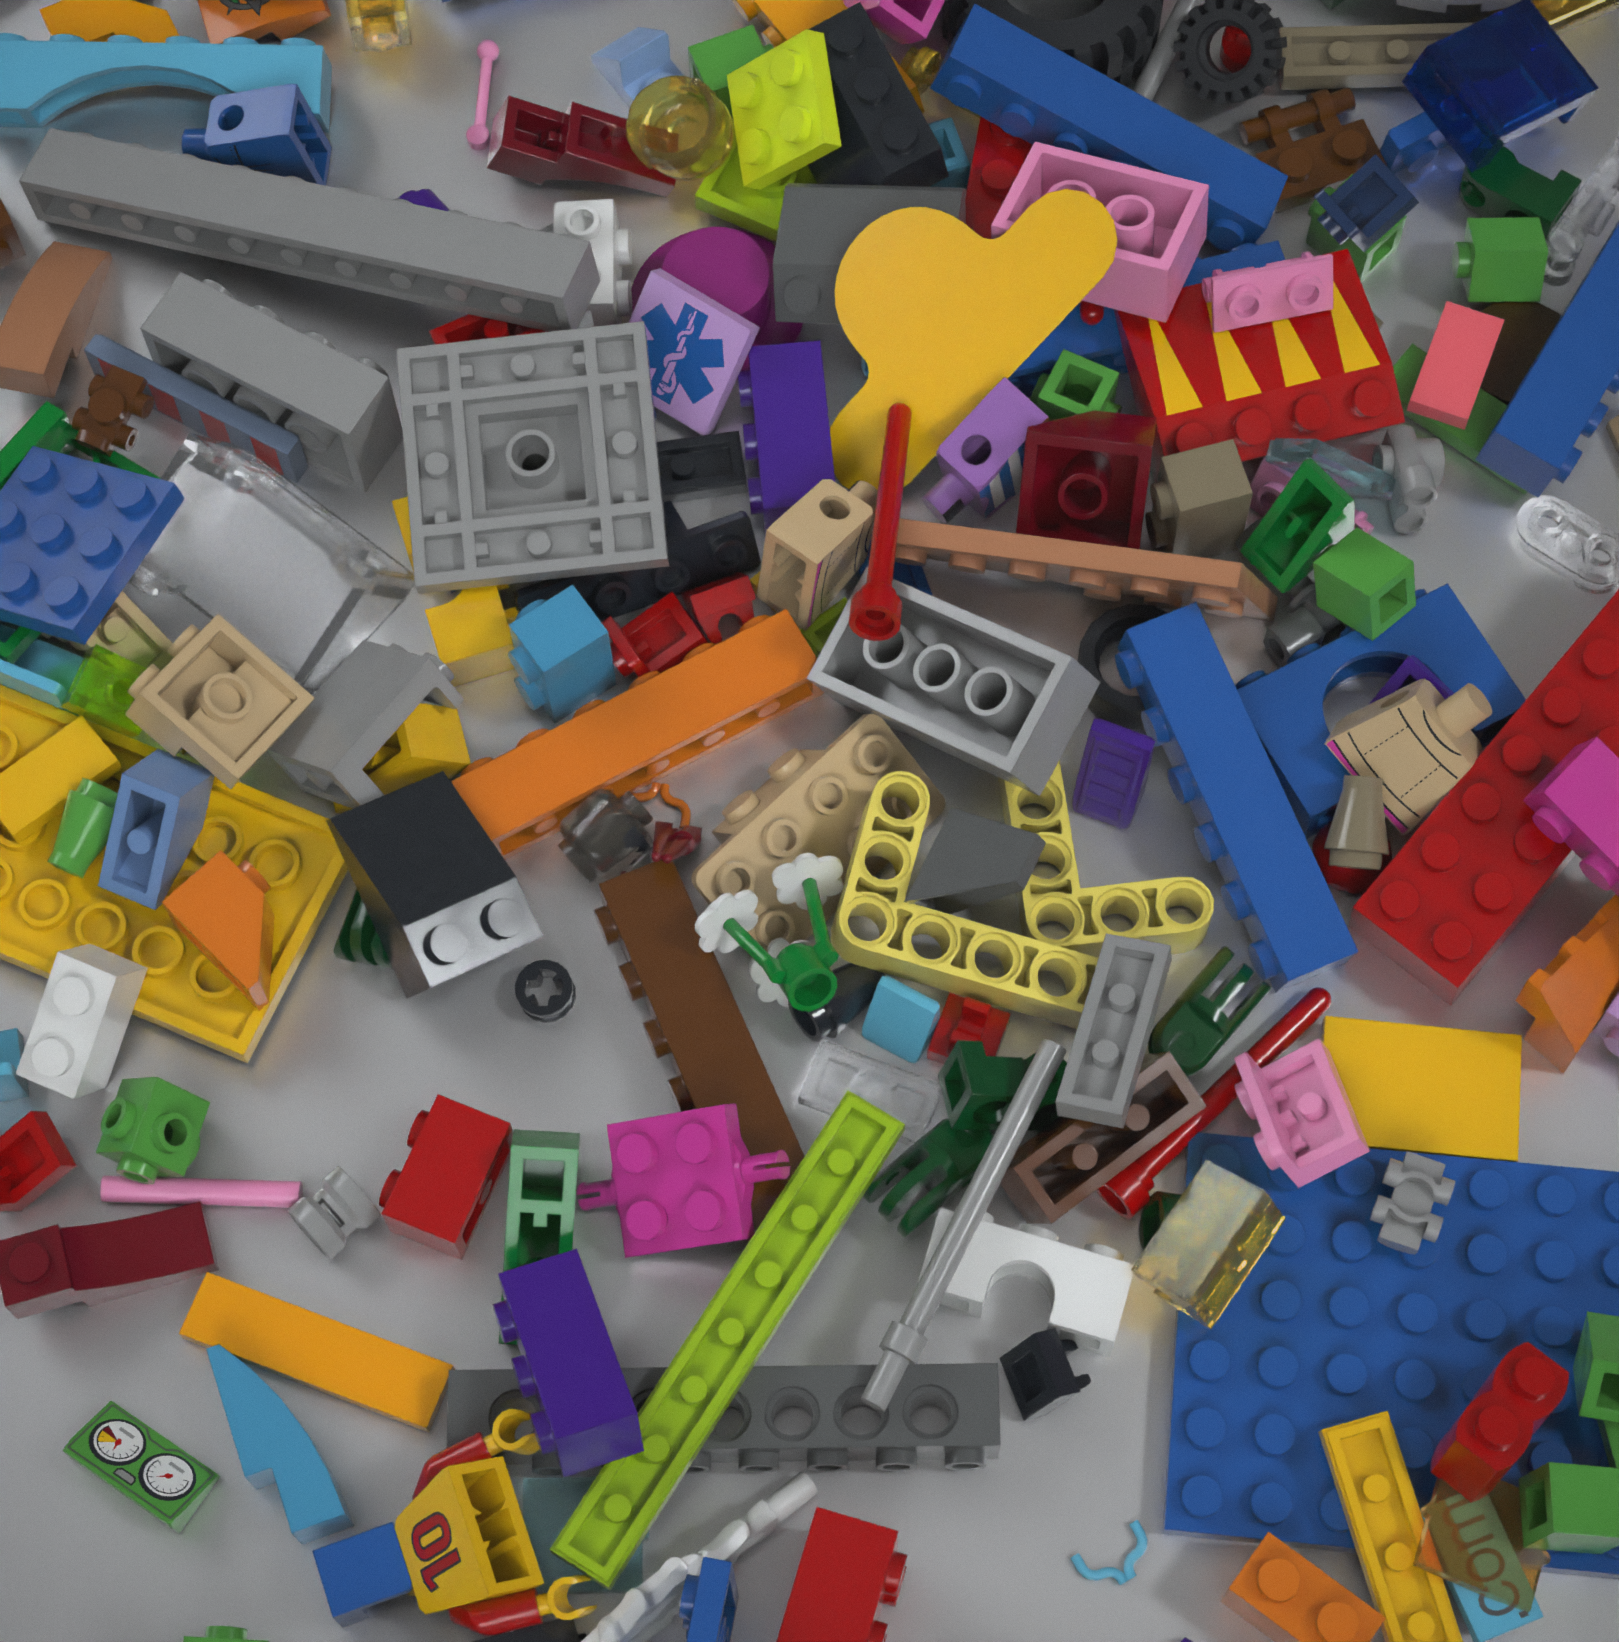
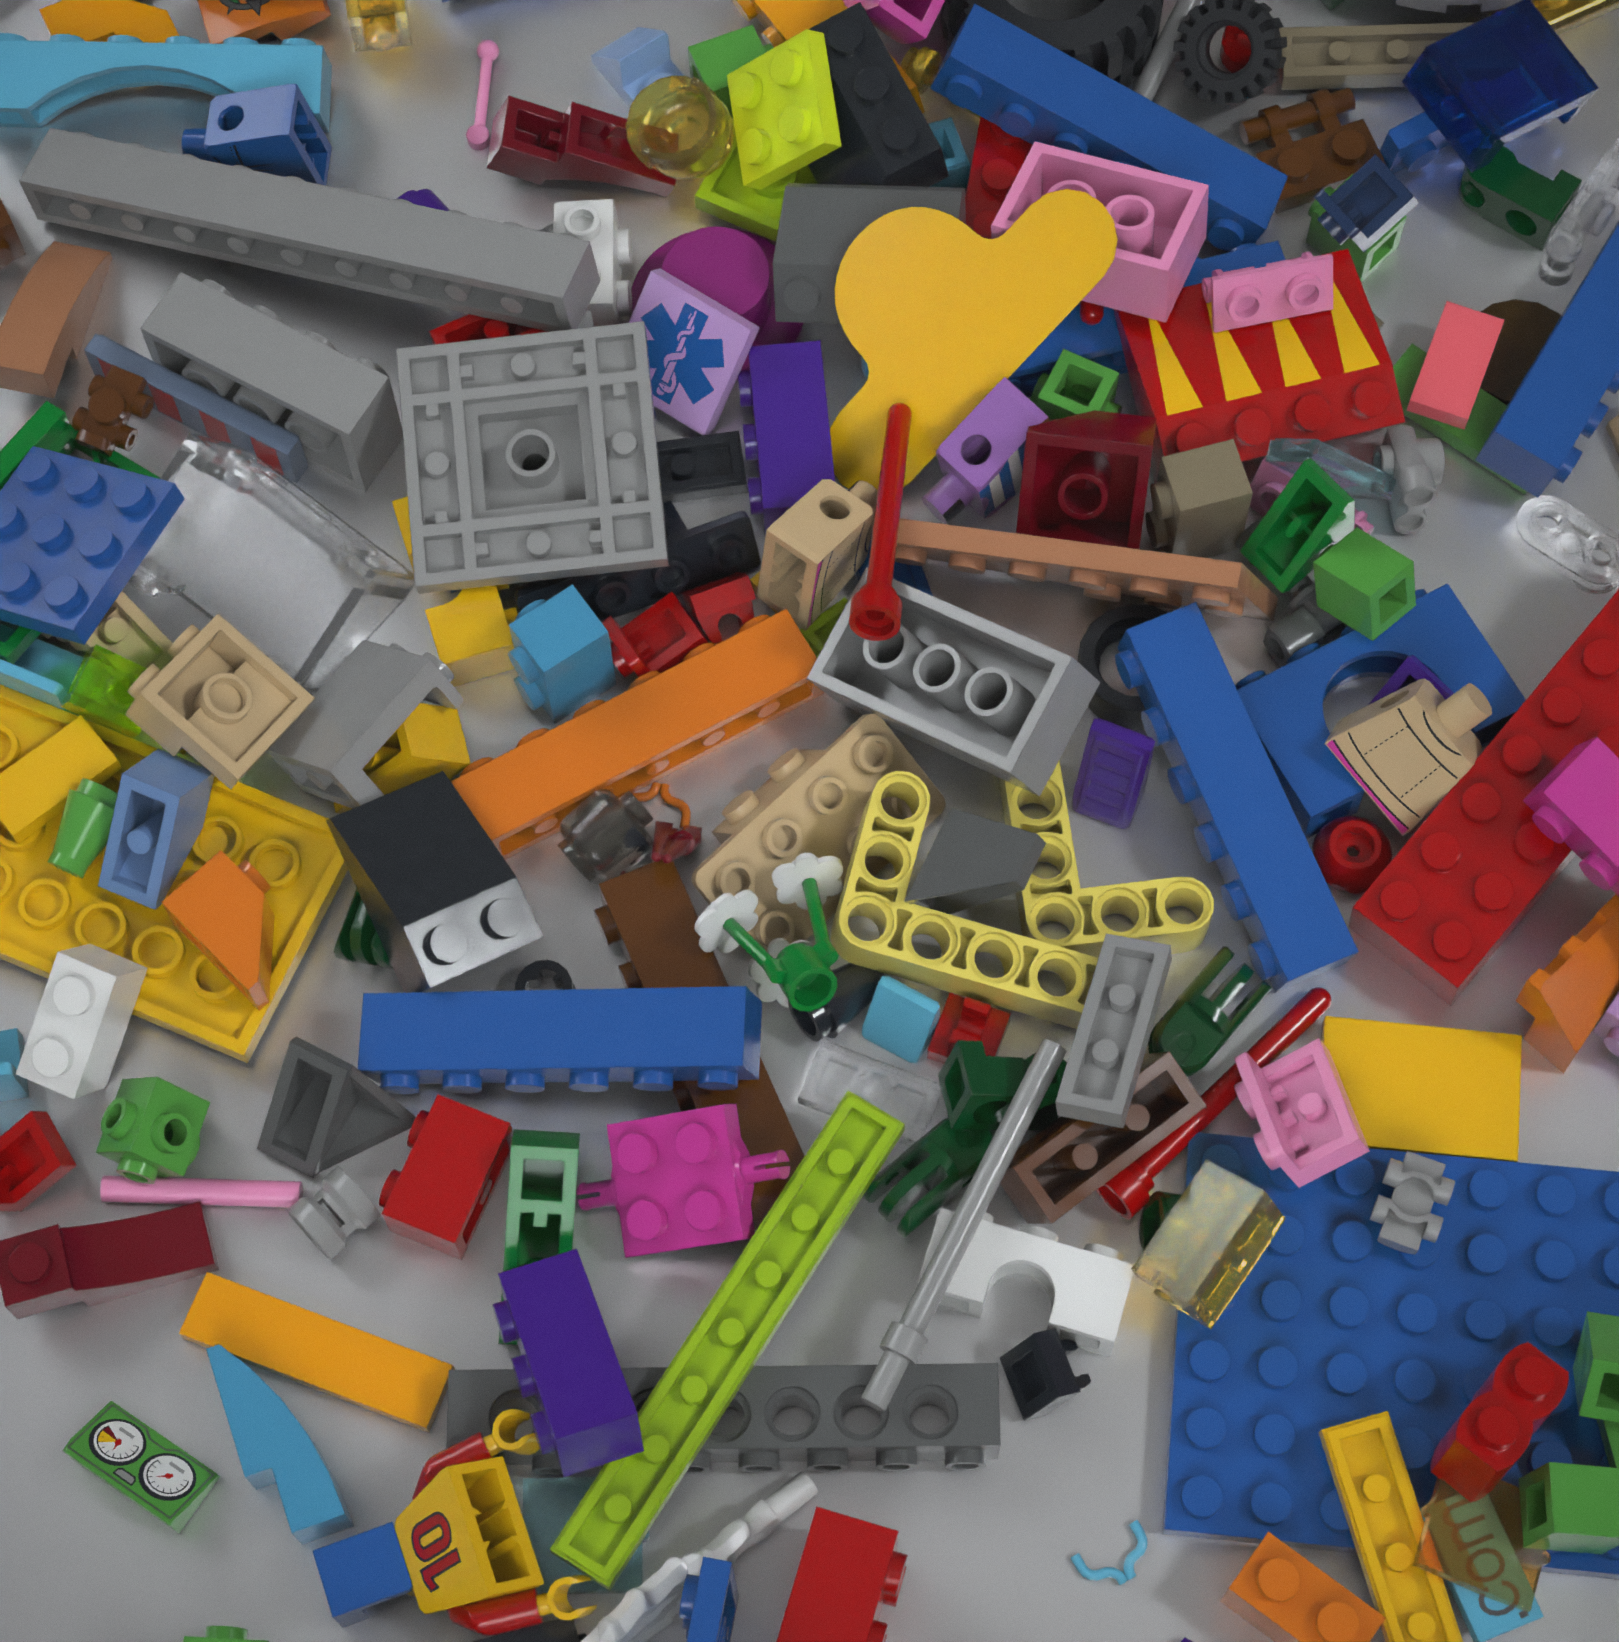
dark tan cone [1324,775,1389,870] -> none
bright green brick [1452,217,1548,302] -> none
none -> dark grey slope [257,1036,416,1178]
none -> blue brick [358,986,762,1094]

